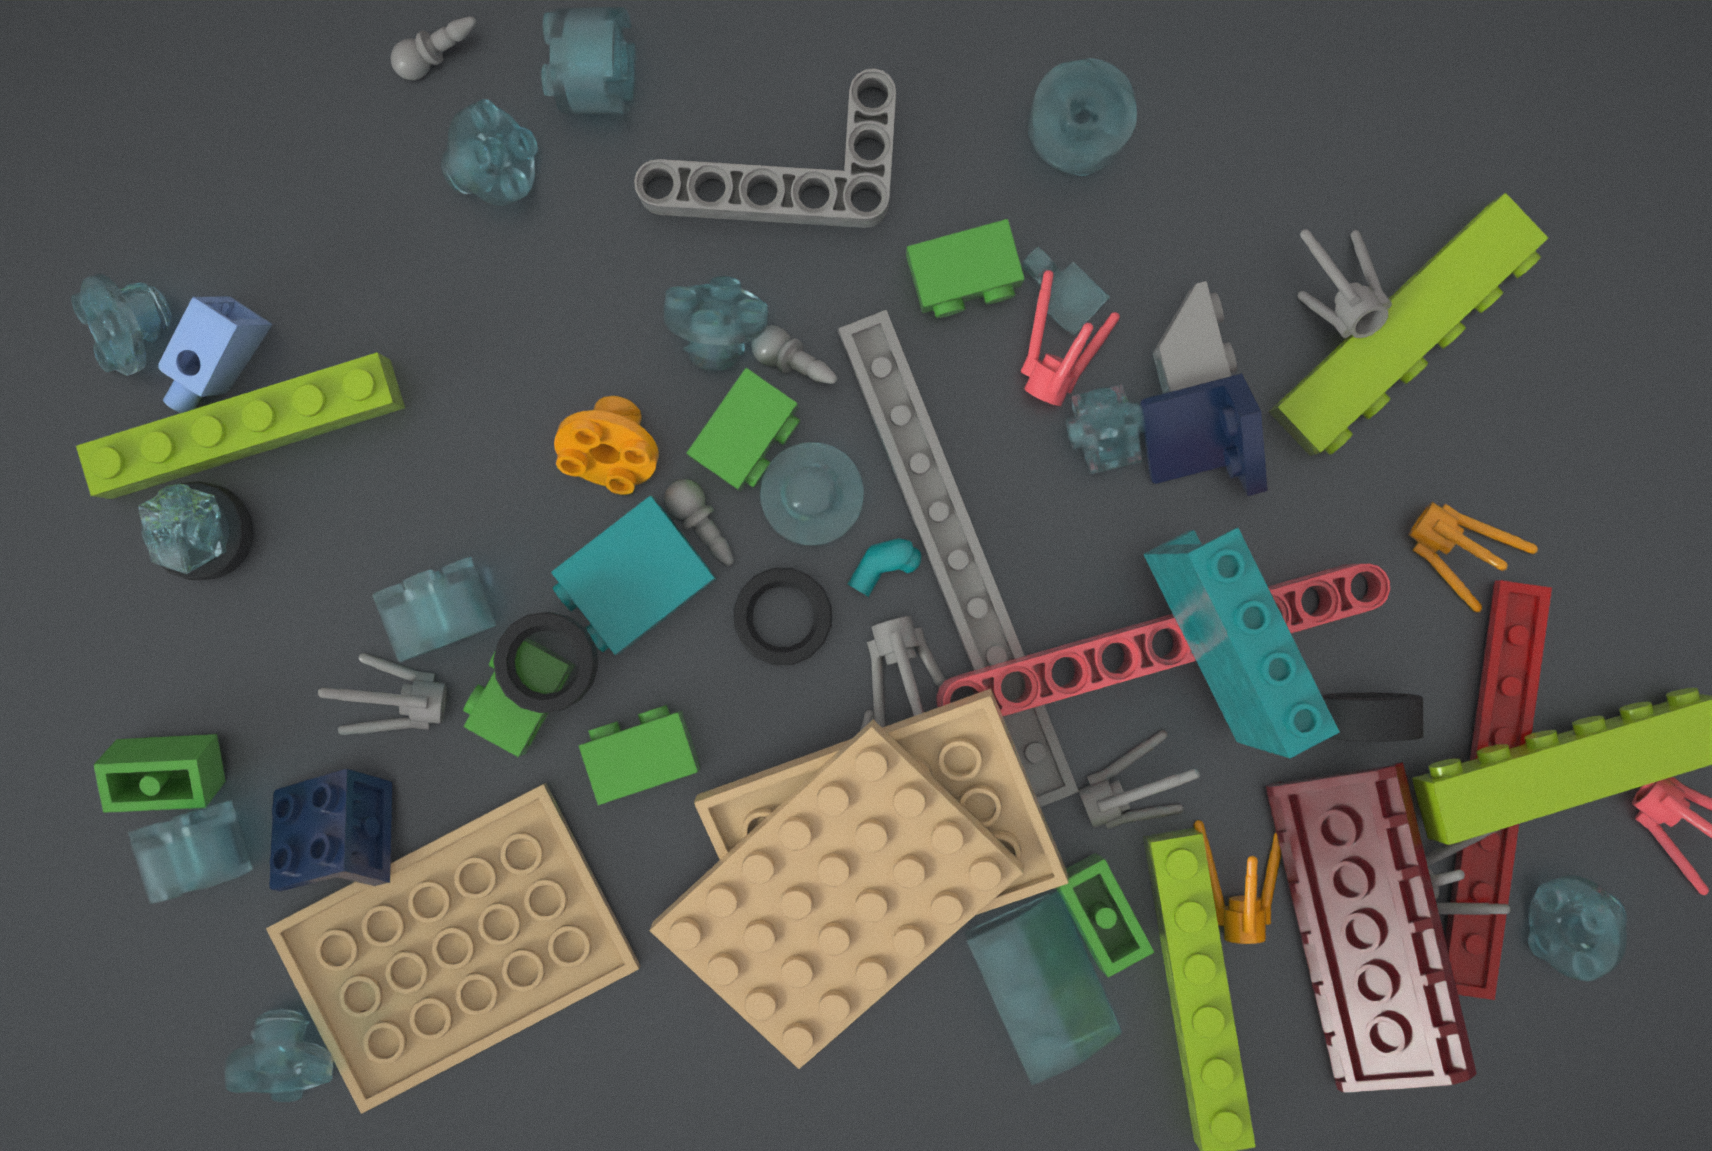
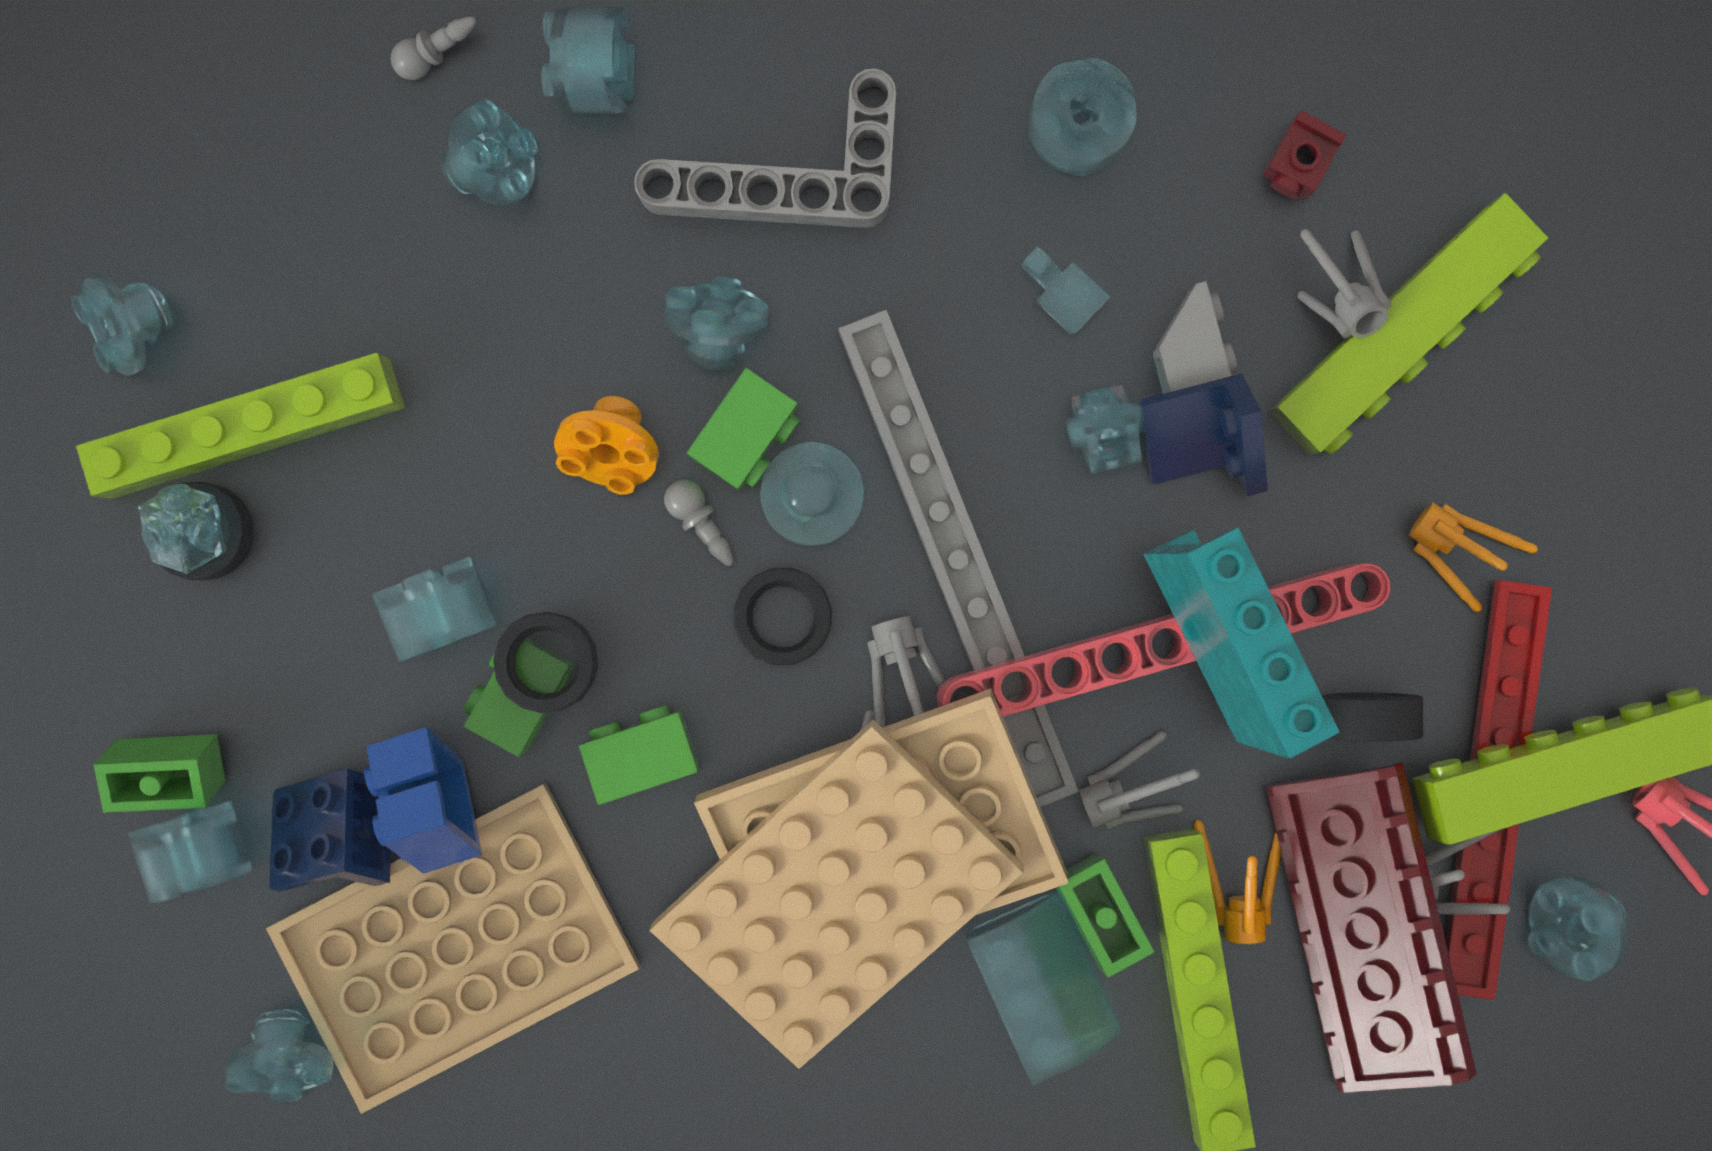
light blue torso [158,296,272,413] -> none
light grey plant [318,653,447,735] -> none
teal brick [551,495,717,655] -> none
light grey bar [751,325,837,384] -> none
teal arm [847,538,922,597] -> none
bright green brick [906,219,1024,318] -> none
coral plant [1020,270,1120,406] -> none
none -> blue piece [364,727,482,874]
none -> dark red brick [1262,110,1347,199]

